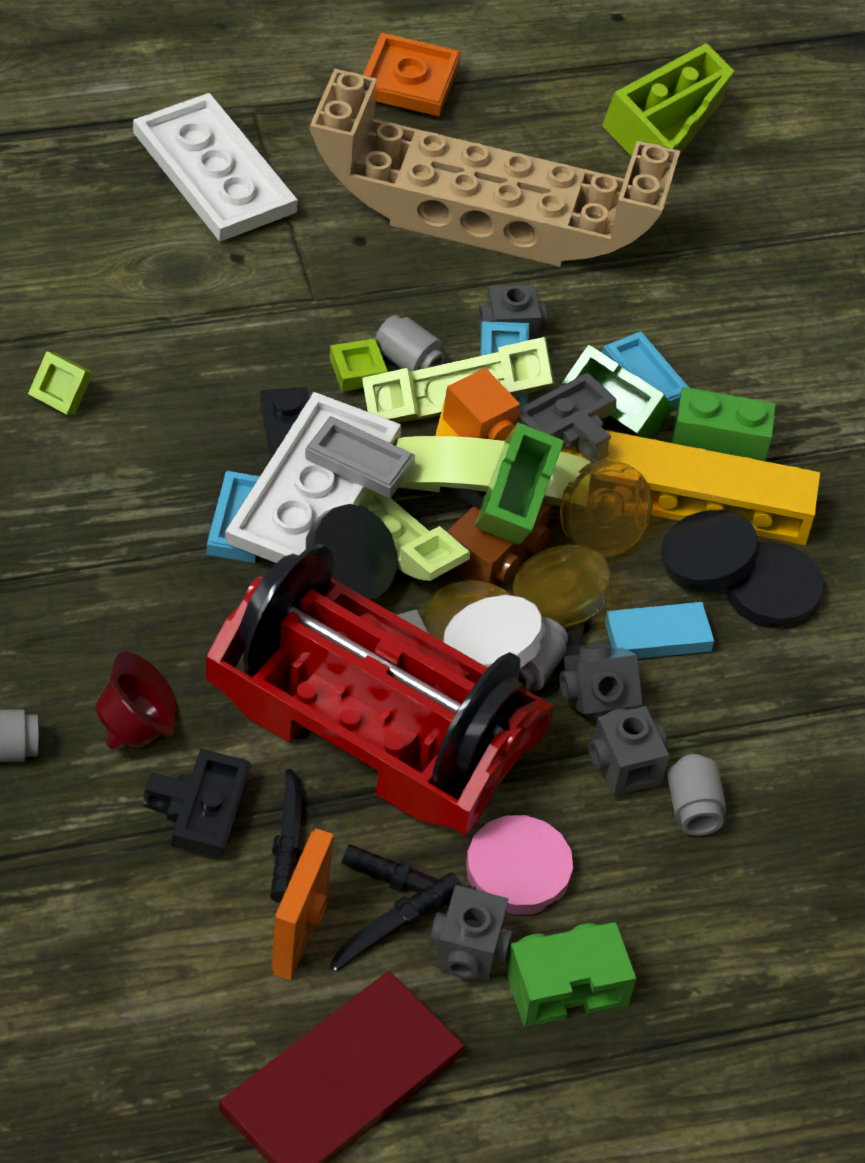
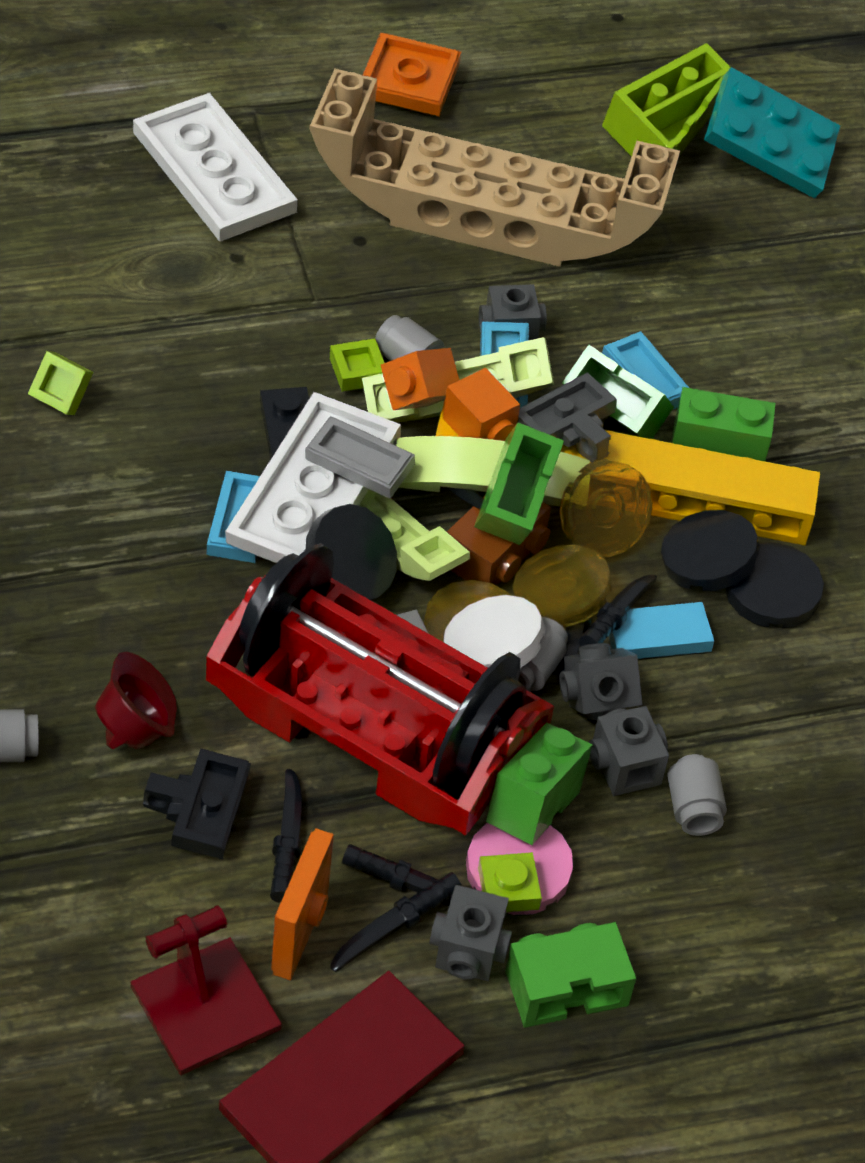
none -> dark red plate [130,905,282,1076]
none -> orange brick [380,348,459,411]
none -> lime plate [478,852,542,912]
none -> bright green brick [486,723,592,845]
none -> black piece [579,574,657,647]
none -> teal plate [704,67,840,198]

